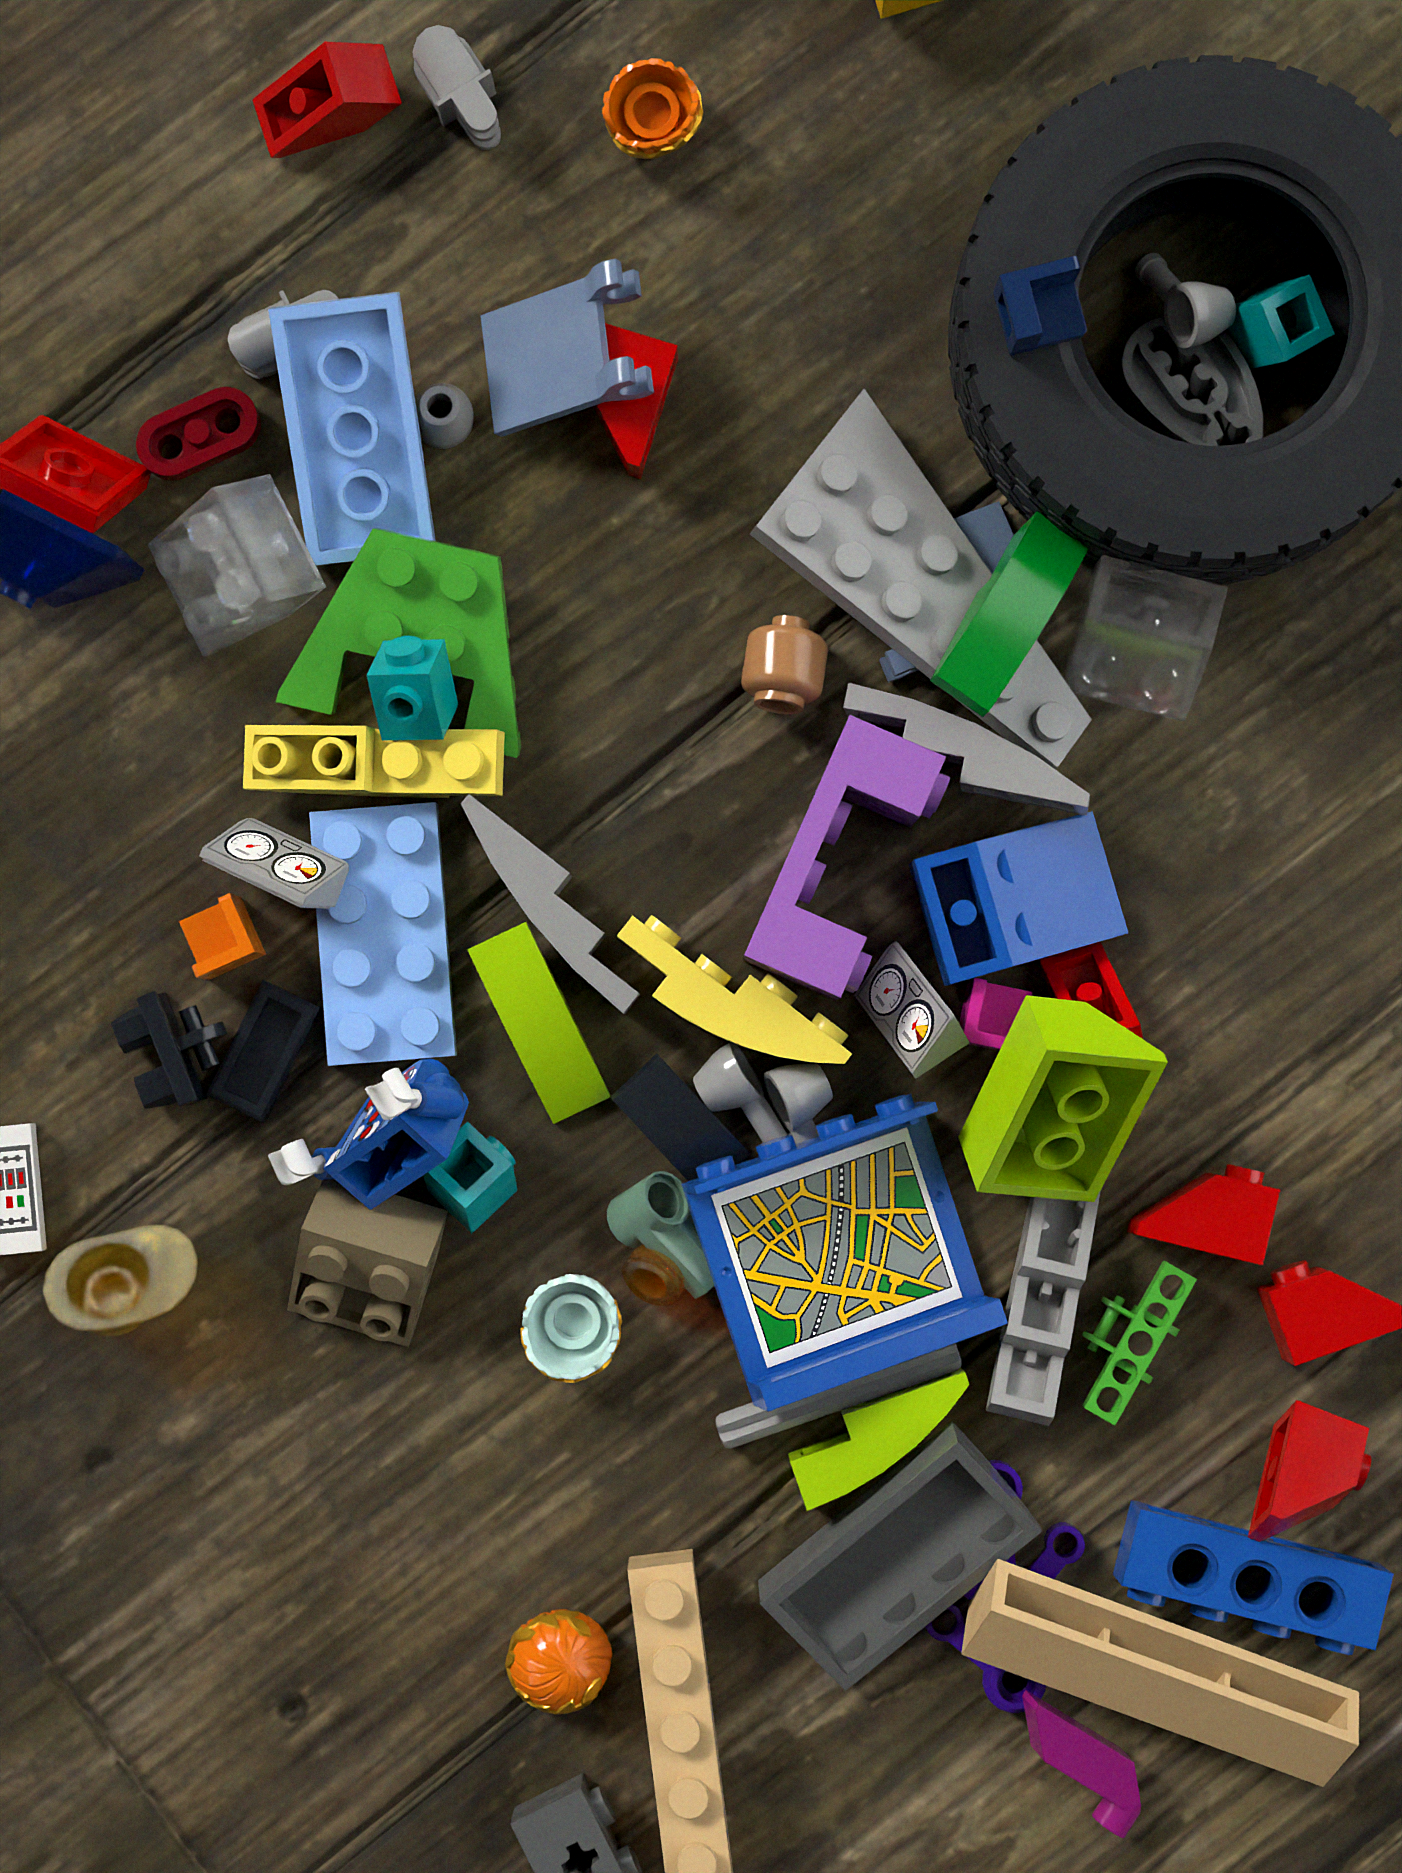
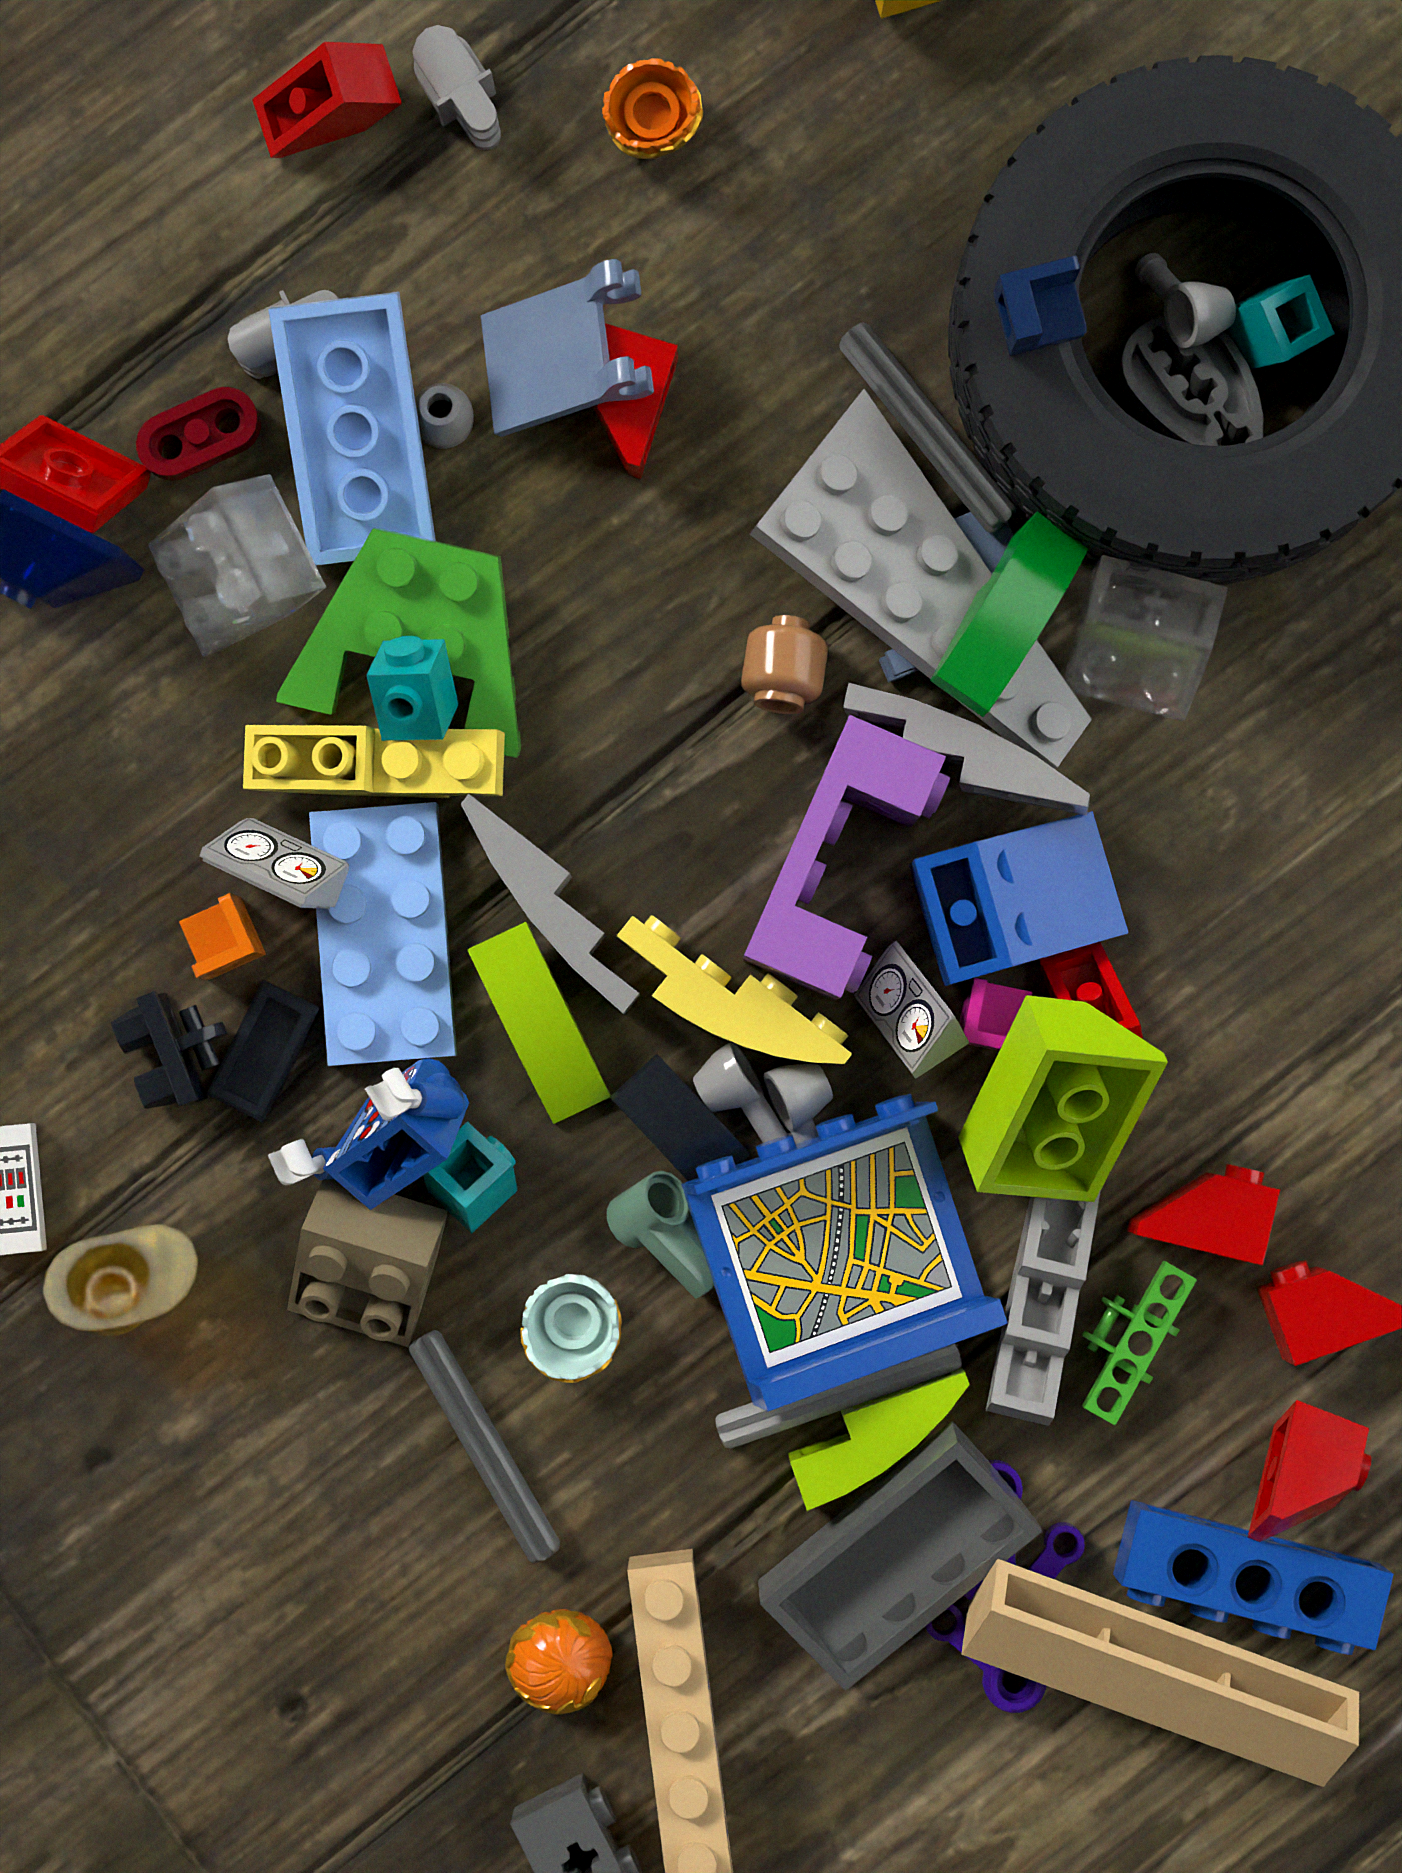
clear orange piece [622,1244,685,1306] -> none
magenta piece [1022,1690,1141,1838] -> none
none -> dark grey axle [409,1330,560,1564]
none -> dark grey axle [839,322,1016,533]

